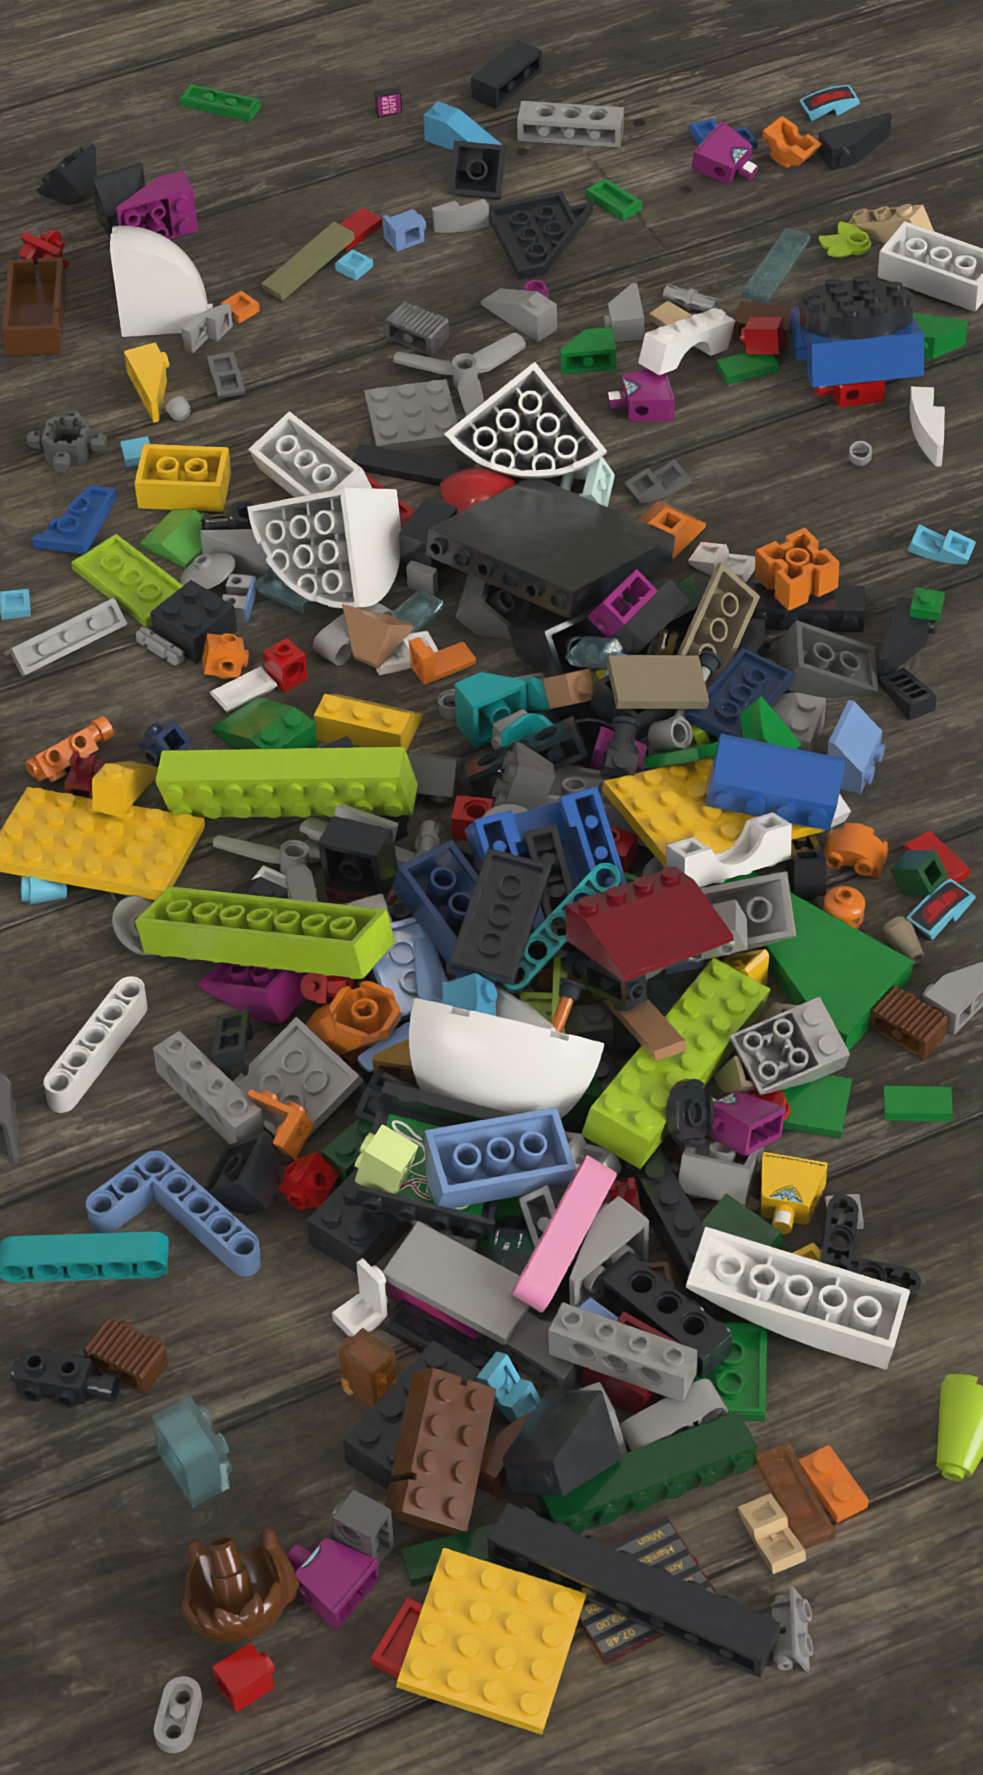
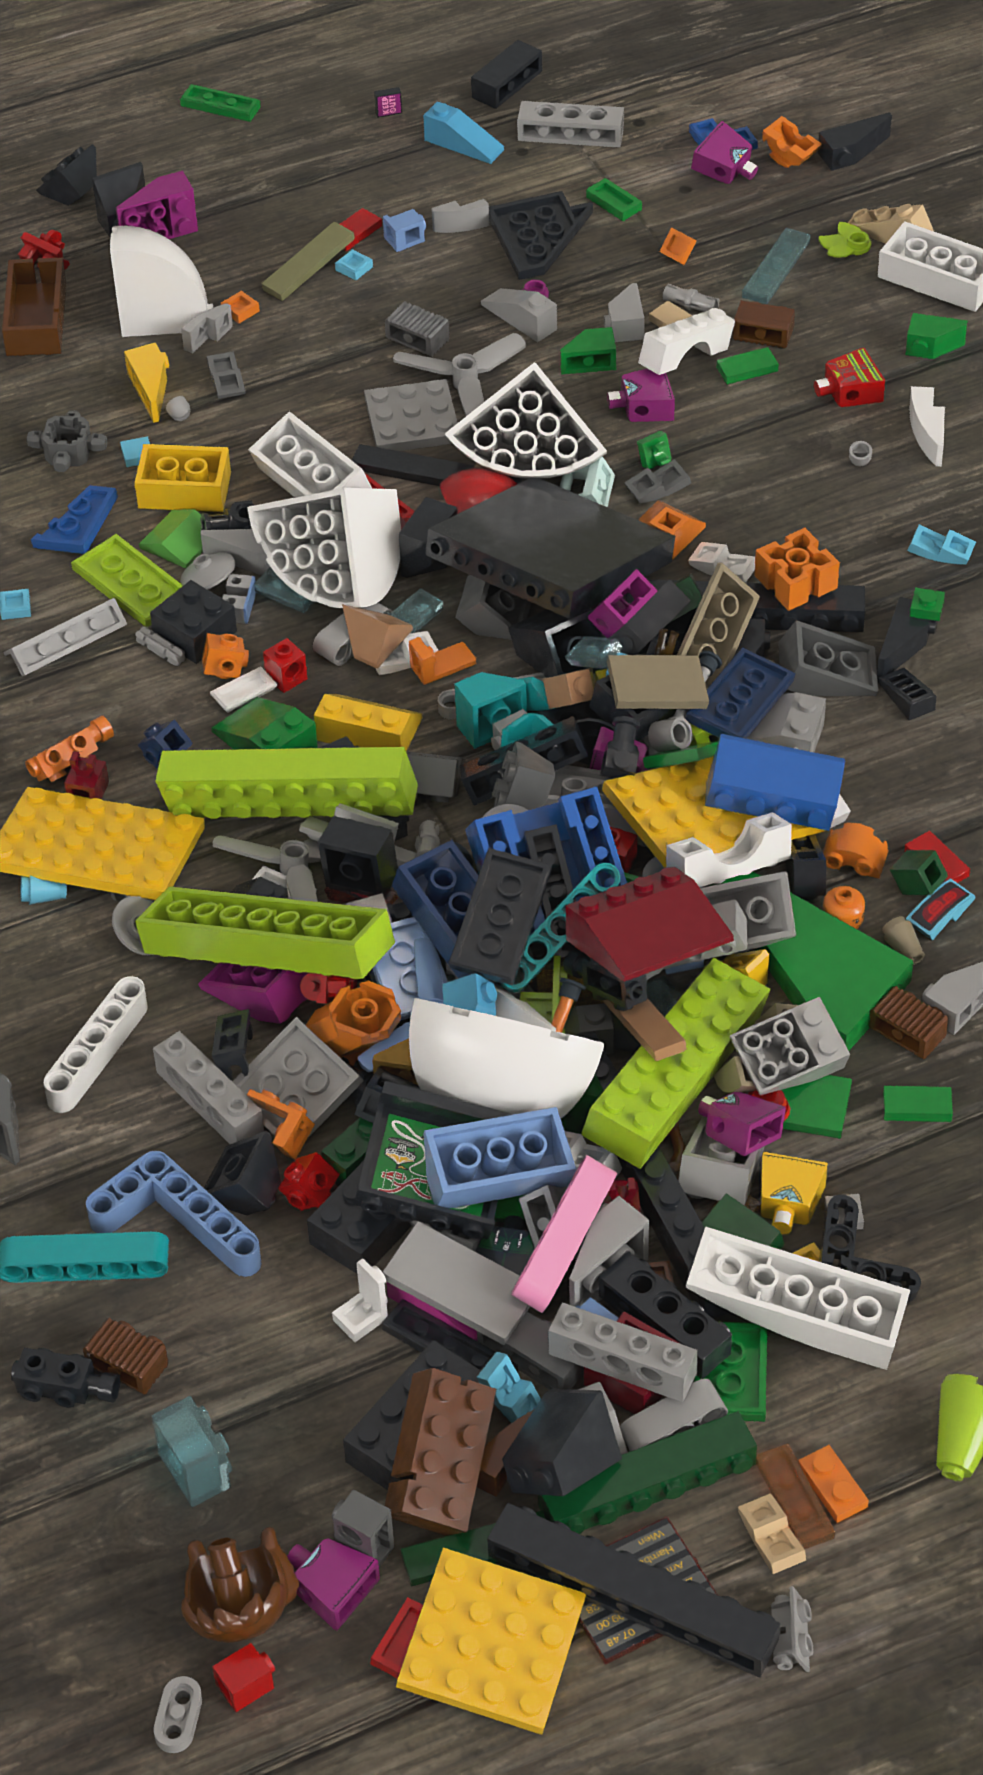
yellow slope [92,761,158,817] -> none
clear orange brick [338,1328,397,1410] -> none
yellowish green brick [354,1124,418,1195] -> none
light grey tile [406,560,438,597] -> none
black slope [448,141,507,199] -> none
red brick [451,795,494,841] -> none
black tile [666,1079,715,1148] -> none
green slope [740,696,801,749] -> none
red brick [741,317,785,355] -> none
piece [790,276,924,387] -> none
slope [800,85,860,121] -> none
medium blue slope [827,700,885,795] -> none
none -> green tile [637,431,672,469]
none -> orange plate [659,227,697,265]

